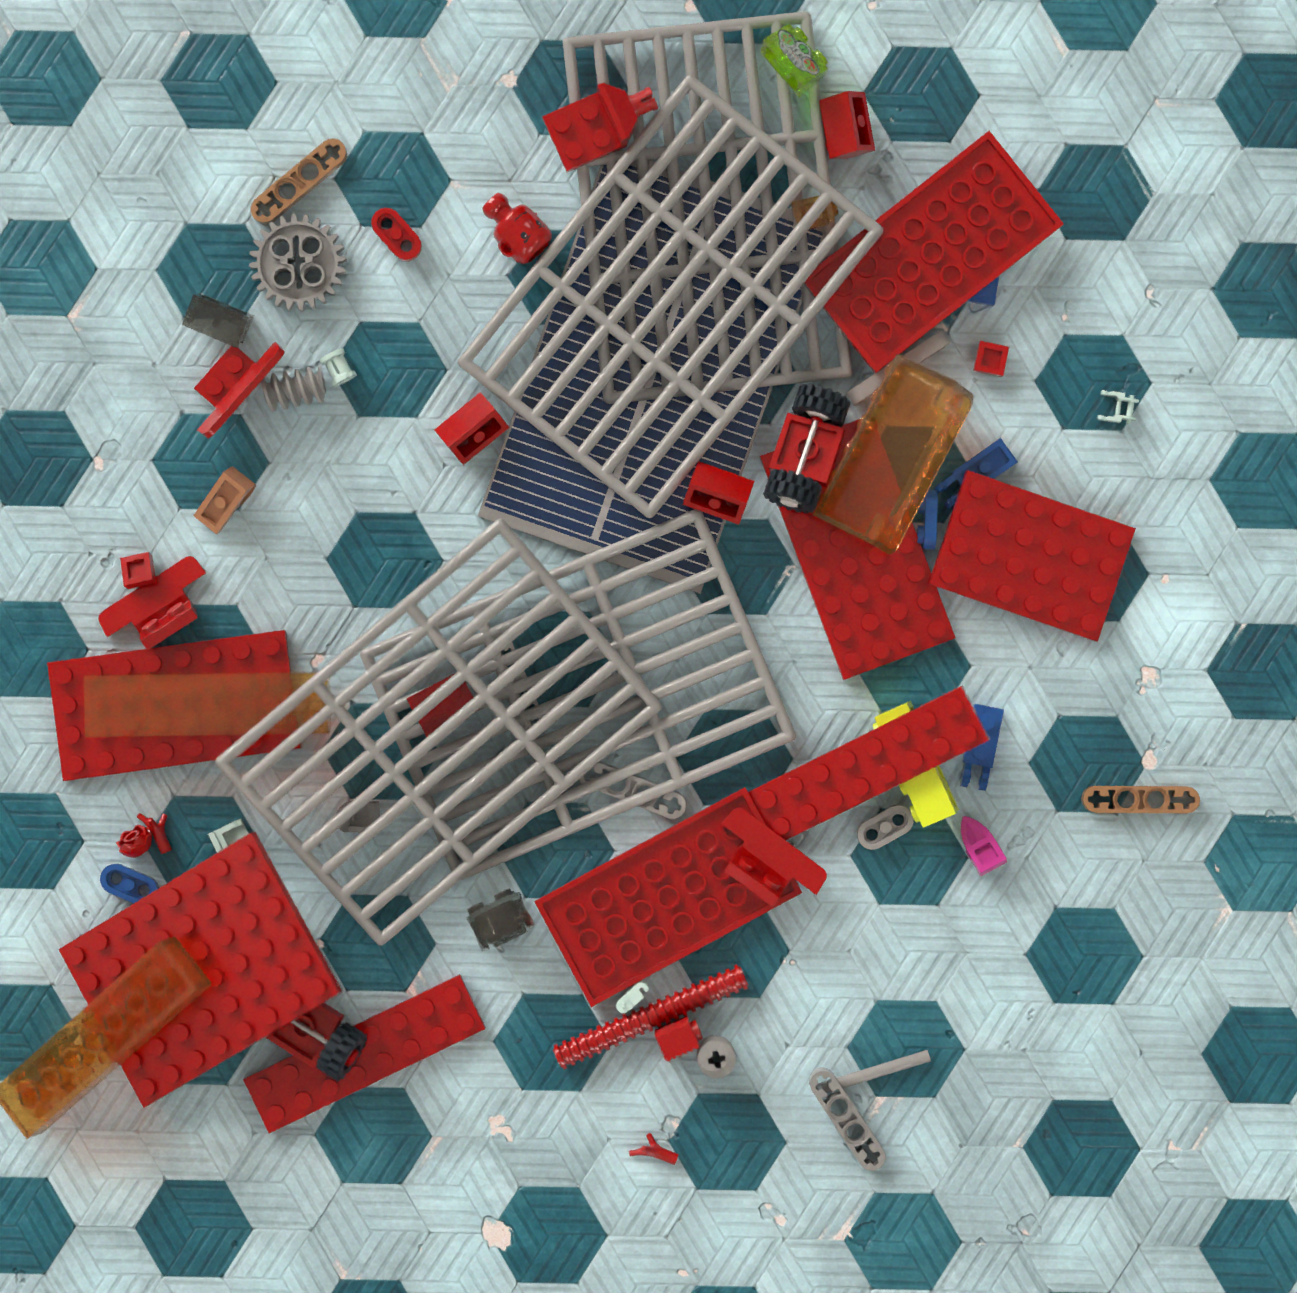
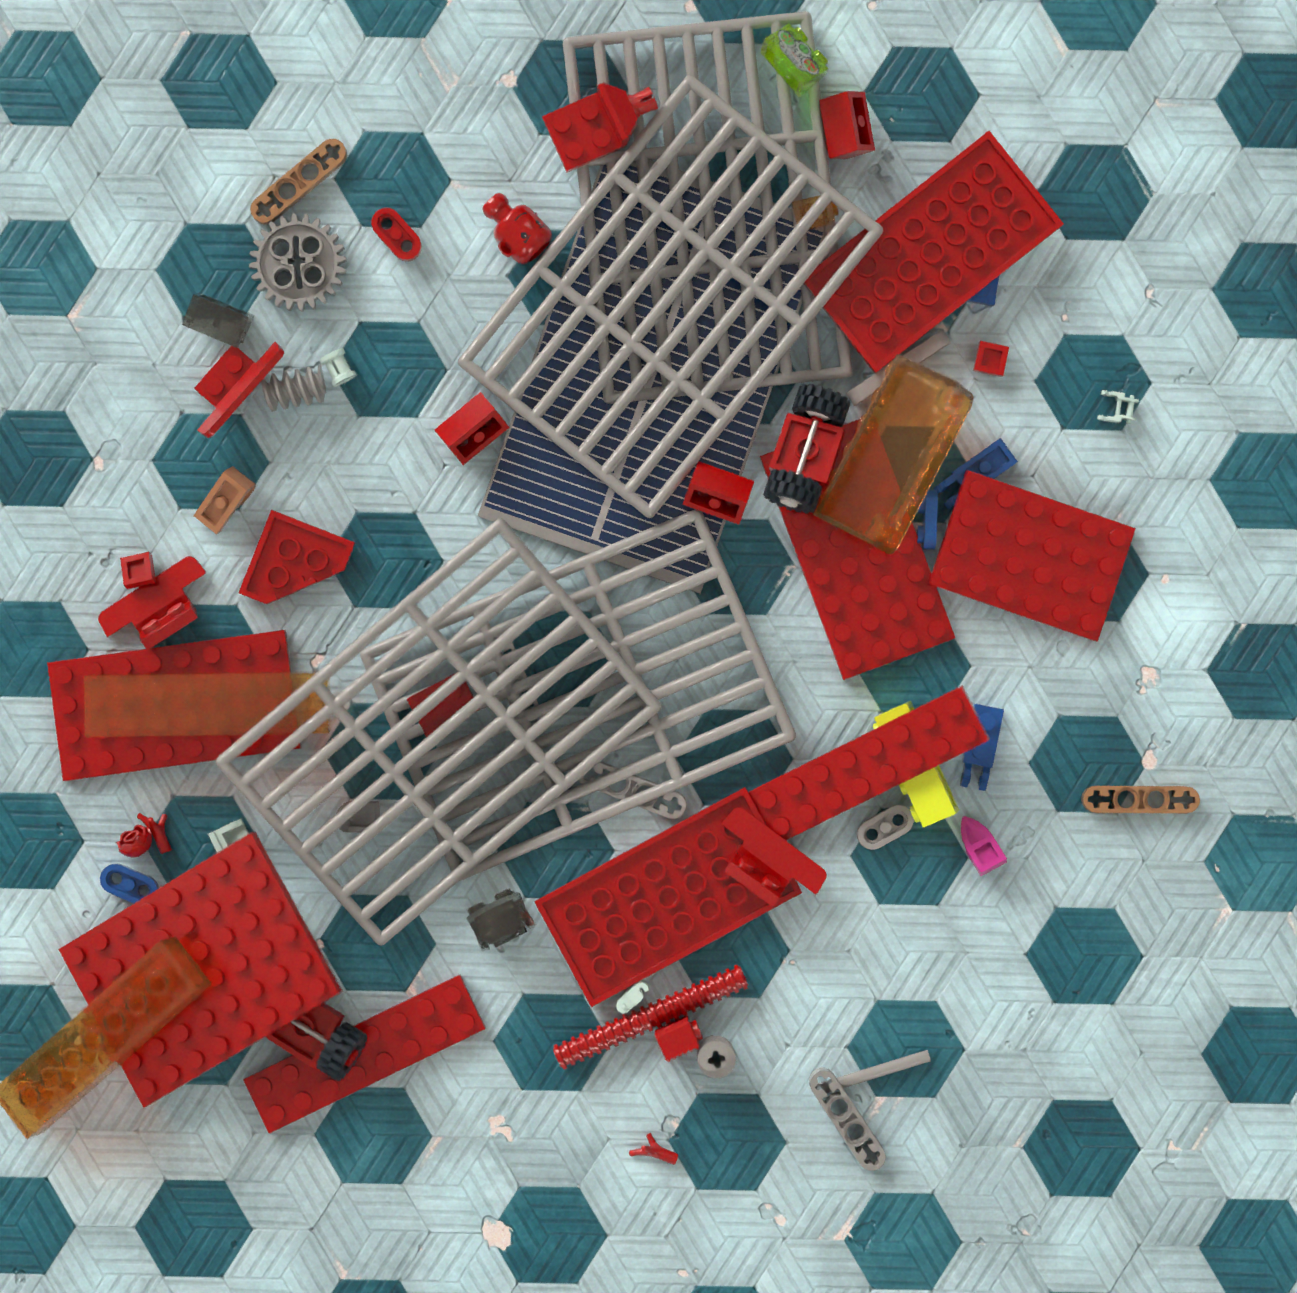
none -> red plate [239,510,356,605]

